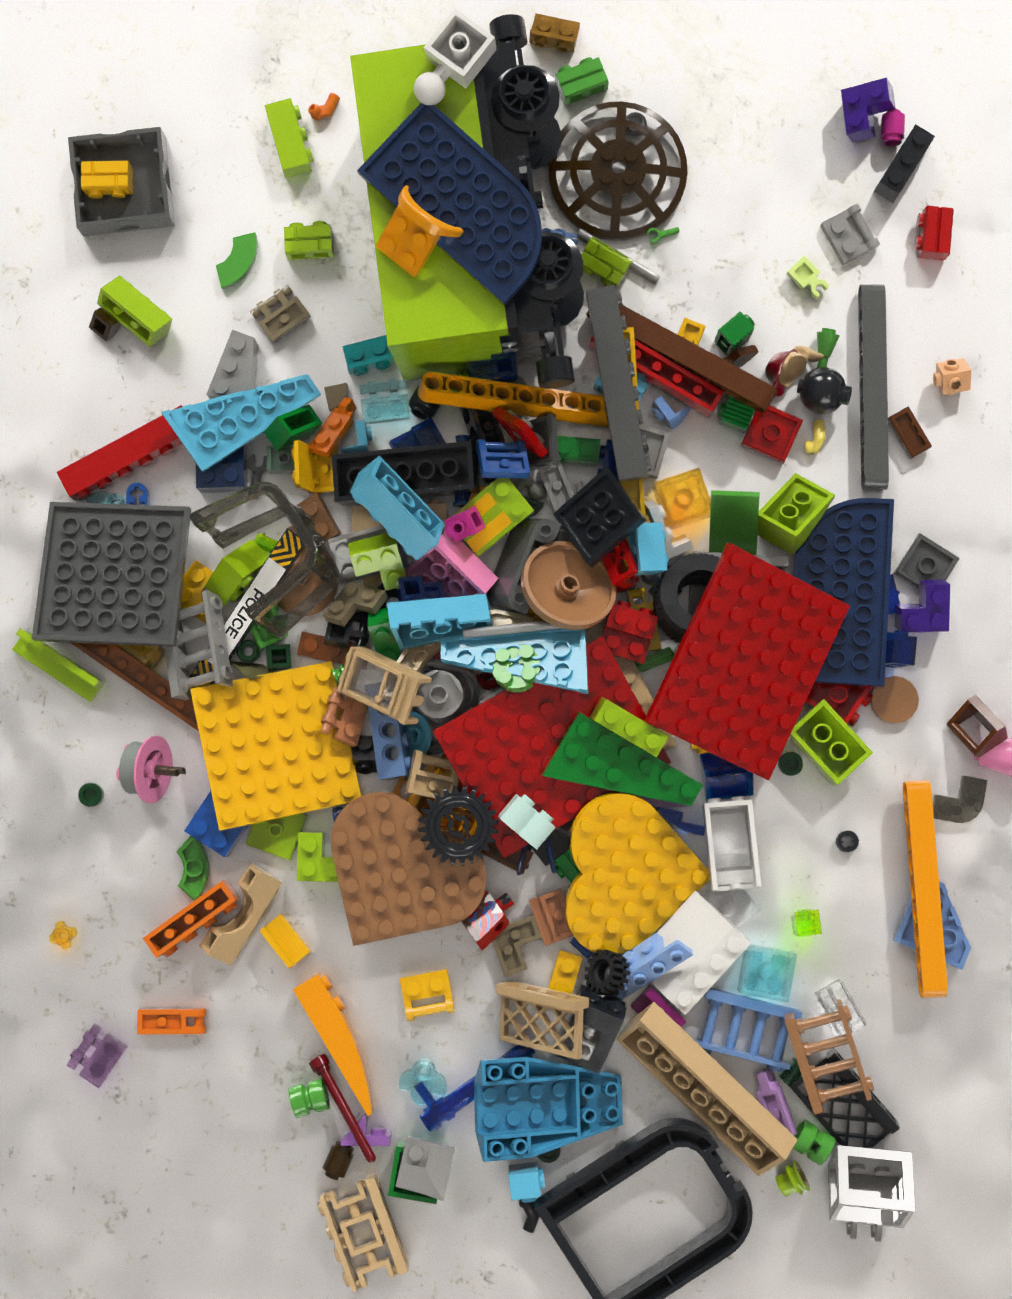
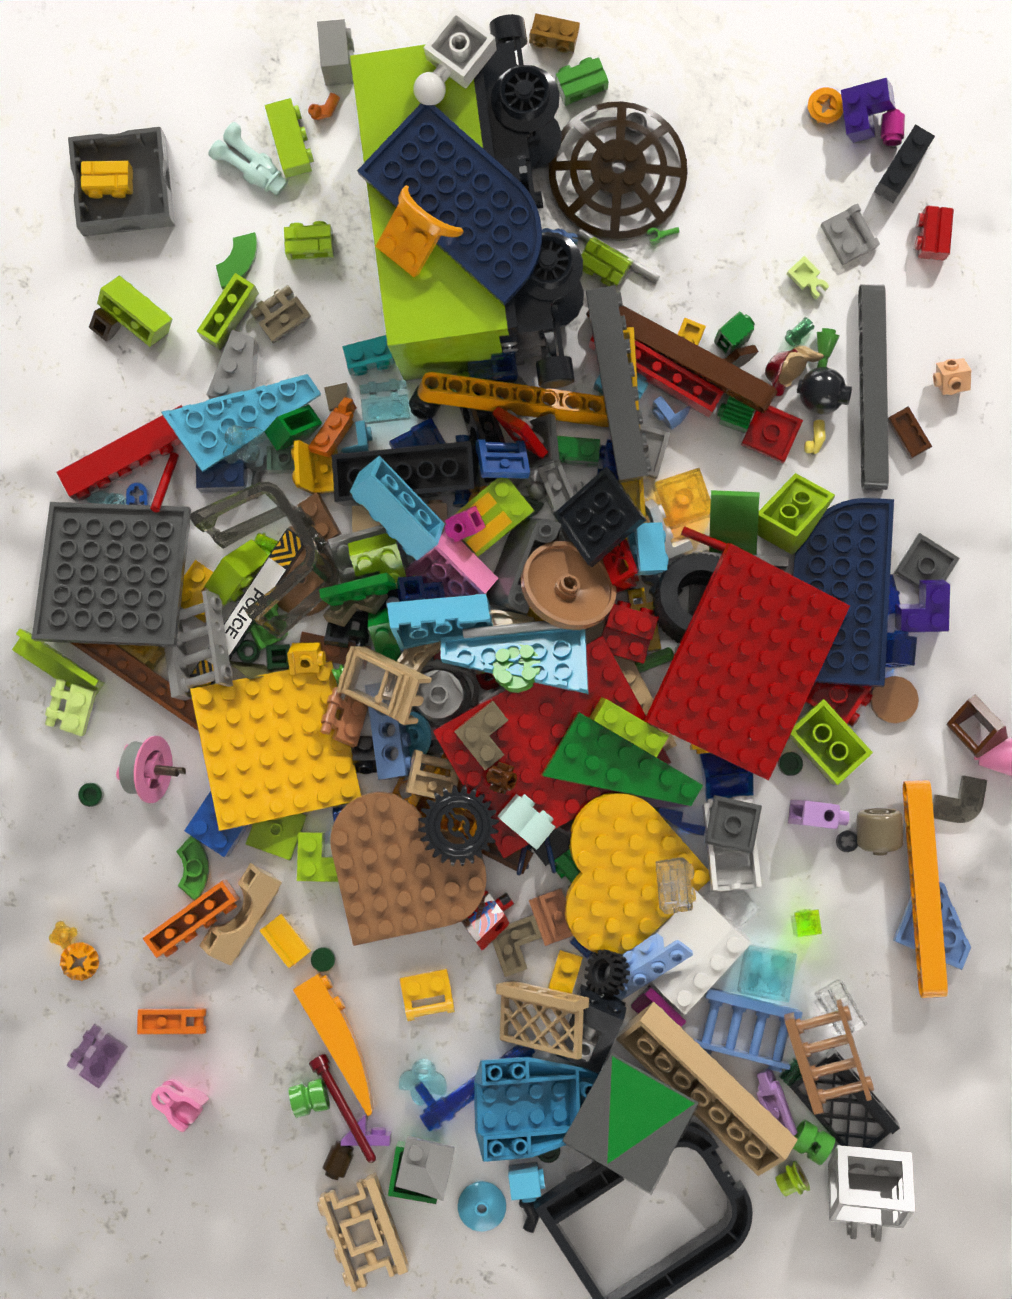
none -> yellowish green plate [45,679,97,736]
none -> light orange gear [60,942,99,981]
none -> red bar [150,452,179,512]
none -> bright pink piece [151,1079,209,1132]
none -> lime brick [197,273,259,351]
none -> light aqua piece [208,122,288,196]
none -> clear light blue plate [223,425,267,464]
none -> yellow brick [287,642,326,675]
none -> dark green tile [311,947,336,972]
none -> light grey brick [317,19,355,86]
none -> green plate [319,573,396,606]
none -> dark tan plate [454,701,508,770]
none -> medium azure dish [458,1181,506,1232]
none -> reddish brown gear [486,762,517,794]
none -> tile [563,1053,699,1195]
none -> clear brick [656,857,696,914]
none -> red bar [681,526,749,553]
none -> dark grey tile [704,795,762,854]
none -> clear green pin [785,317,815,347]
none -> lavender torso [788,800,849,829]
none -> light orange gear [807,87,843,125]
none -> dark tan head [857,808,903,856]

